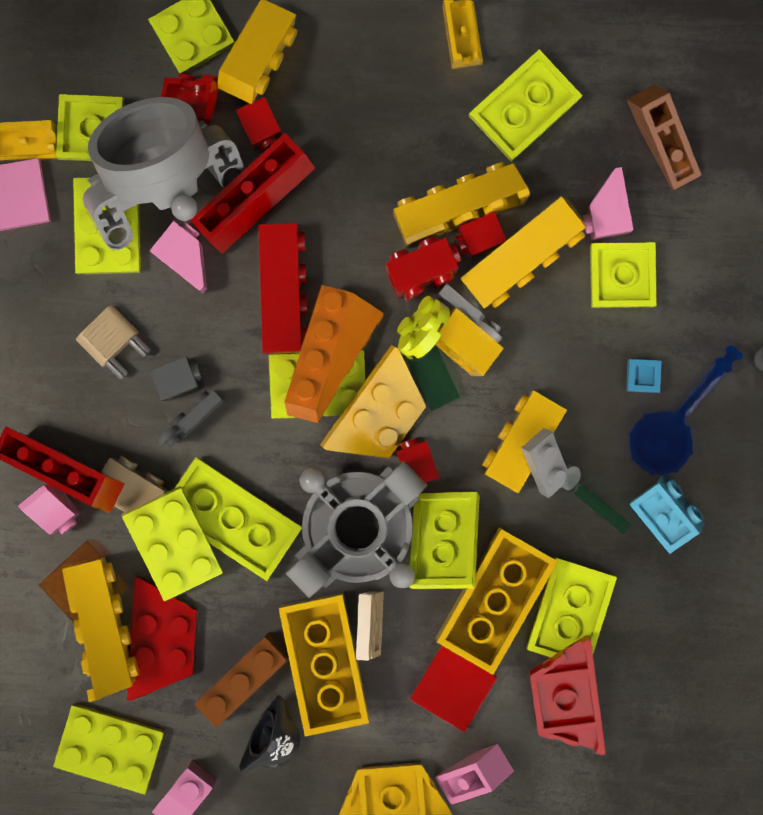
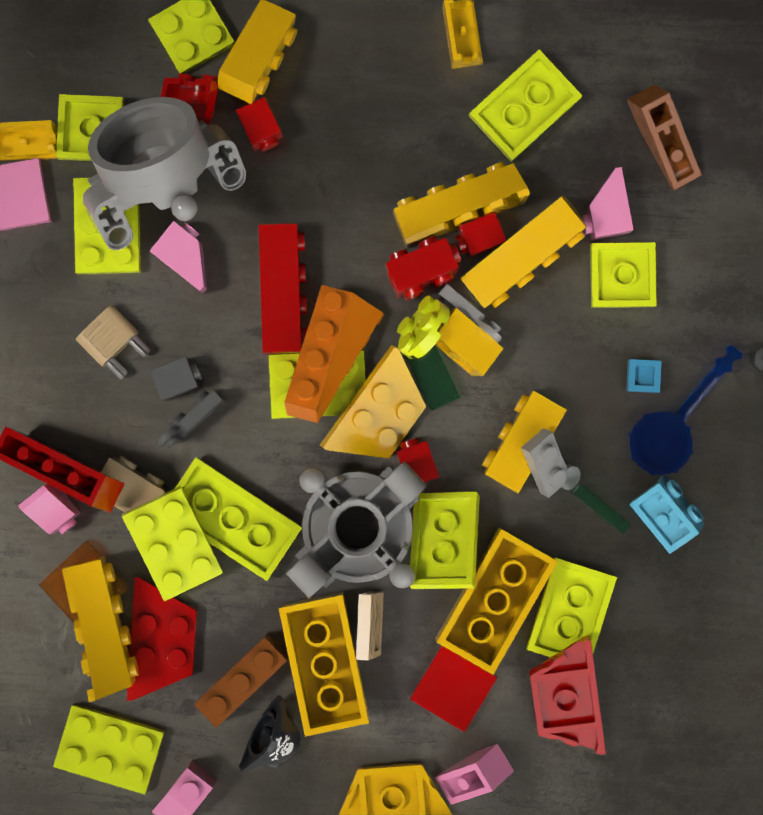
red brick [190,133,315,254] -> none

